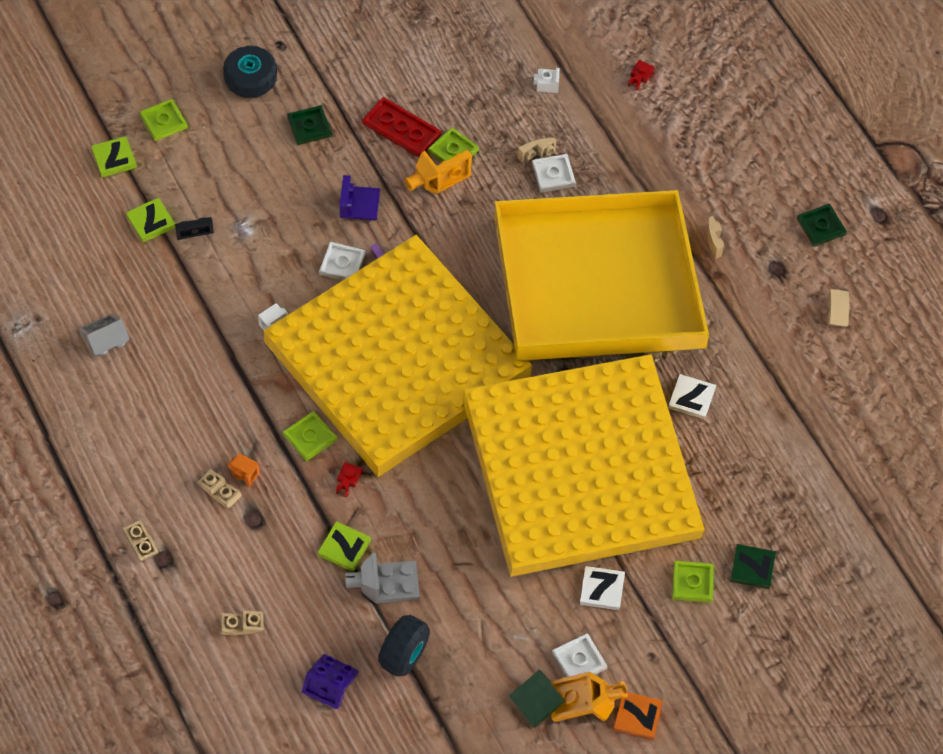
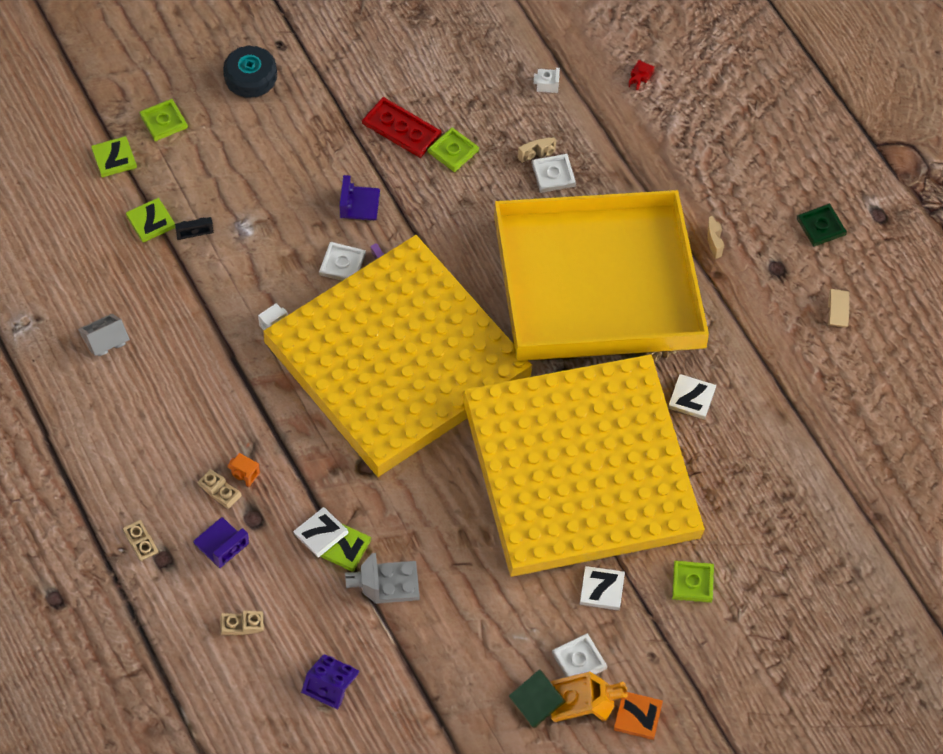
lime tile [283,411,337,462] -> none
dark green tile [287,105,332,145] -> none
red plate [336,462,363,497] -> none
black wheel [378,615,430,677] -> none
light orange plate [404,150,472,194] -> none
dark green tile [730,544,776,589] -> none
none -> dark purple bracket [193,517,249,569]
none -> white tile [293,507,349,557]

